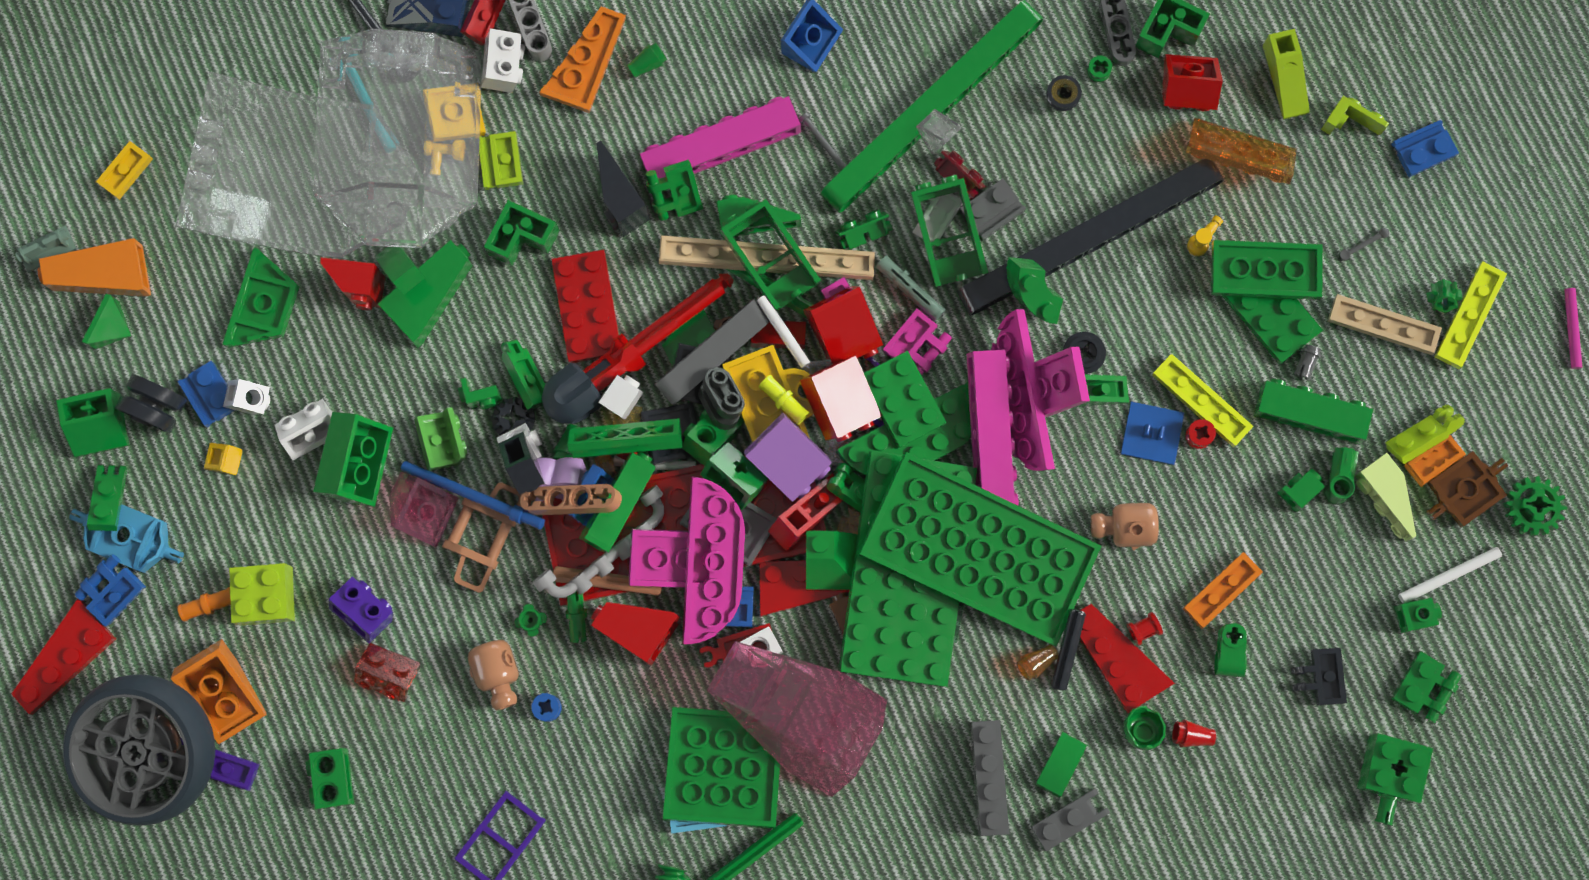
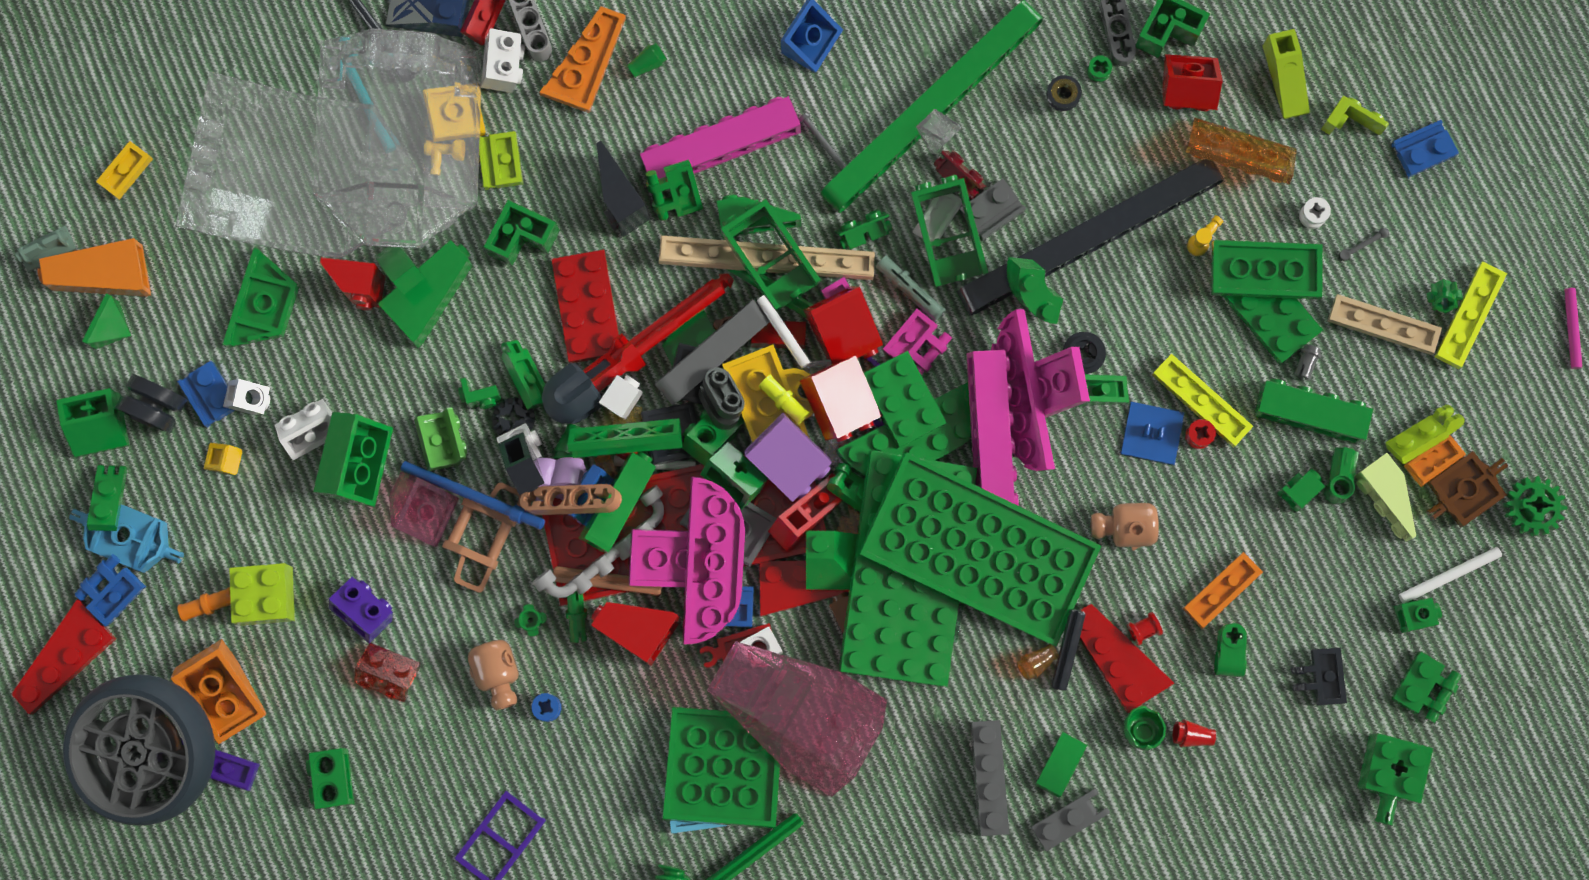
none -> white wheel [1299,197,1331,229]

